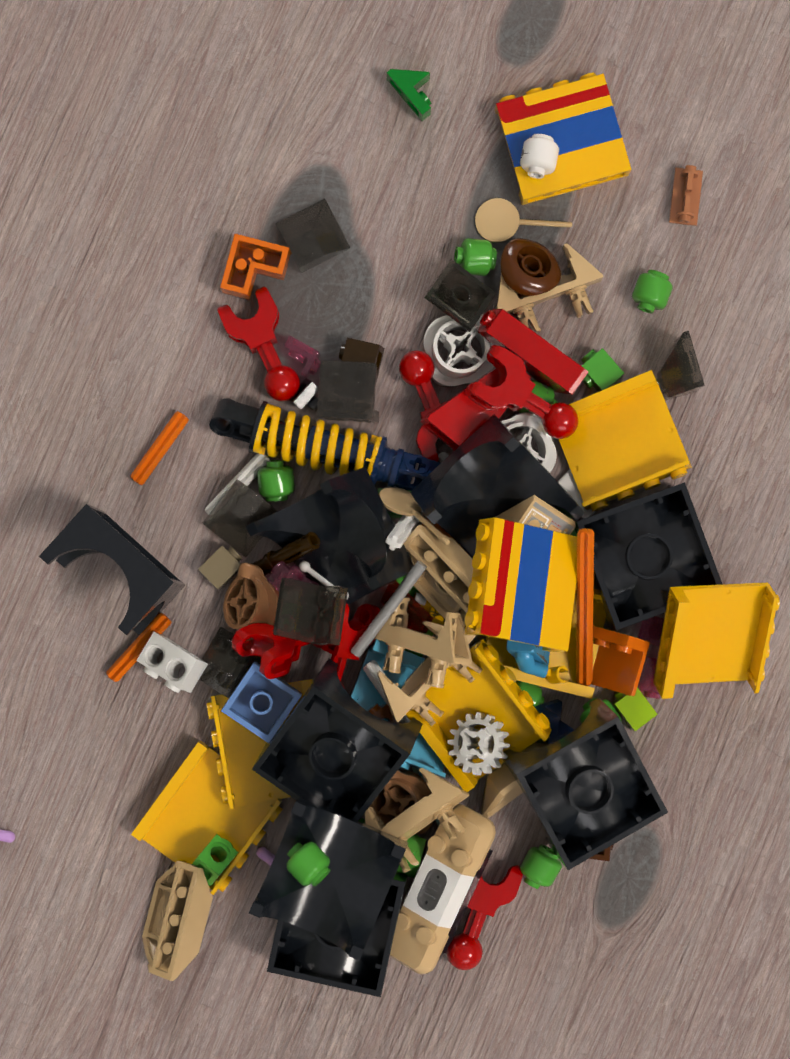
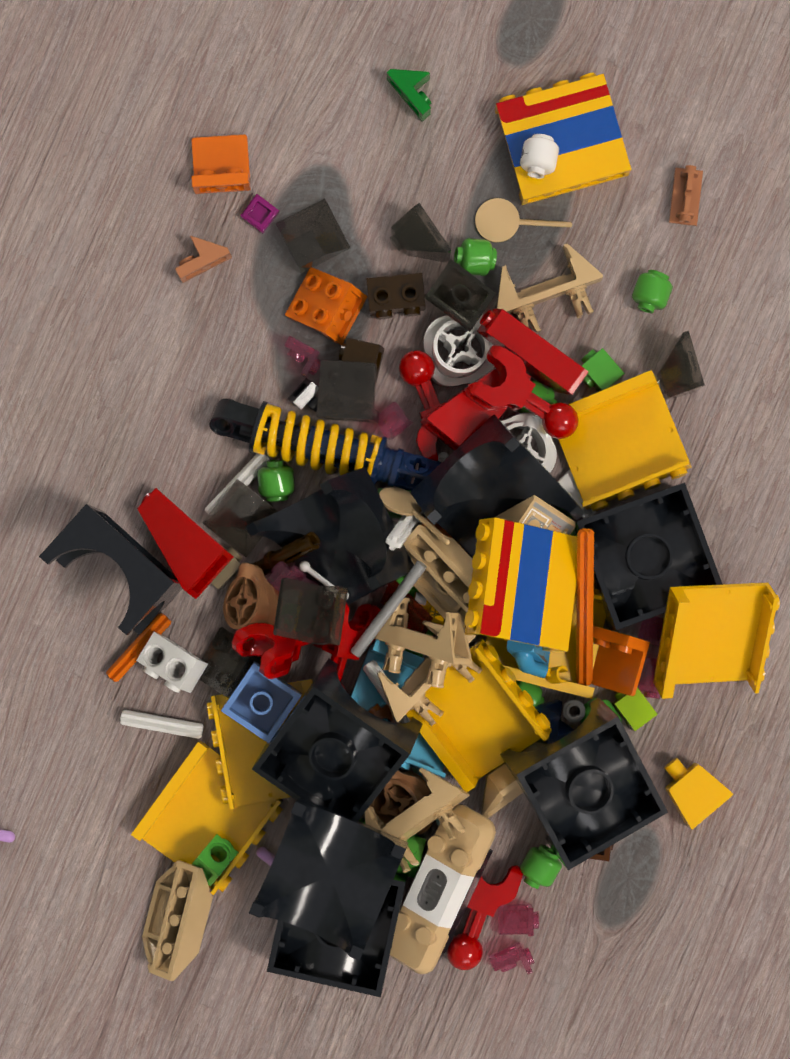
orange axle [130,411,189,485] -> none
red piece [217,286,300,401] -> none
orange brick [220,234,291,300] -> none
bright green head [287,842,331,887] -> none
white gear [447,712,510,775] -> none
reddish brown hat [501,238,561,296] -> none
none -> white axle [120,710,204,739]
none -> red slope [137,488,234,599]
none -> nougat slope [175,236,232,283]
none -> orange bracket [192,134,251,194]
none -> magenta tile [240,194,279,234]
none -> orange bracket [285,267,368,345]
none -> dark brown brick [366,273,426,319]
none -> clear pink bracket [375,402,413,440]
none -> clear smoke slope [390,203,451,263]
none -> clear pink bracket [489,942,535,975]
none -> clear pink bracket [498,904,539,936]
none -> light grey pin [563,700,586,722]
none -> yellow torso [664,758,733,830]

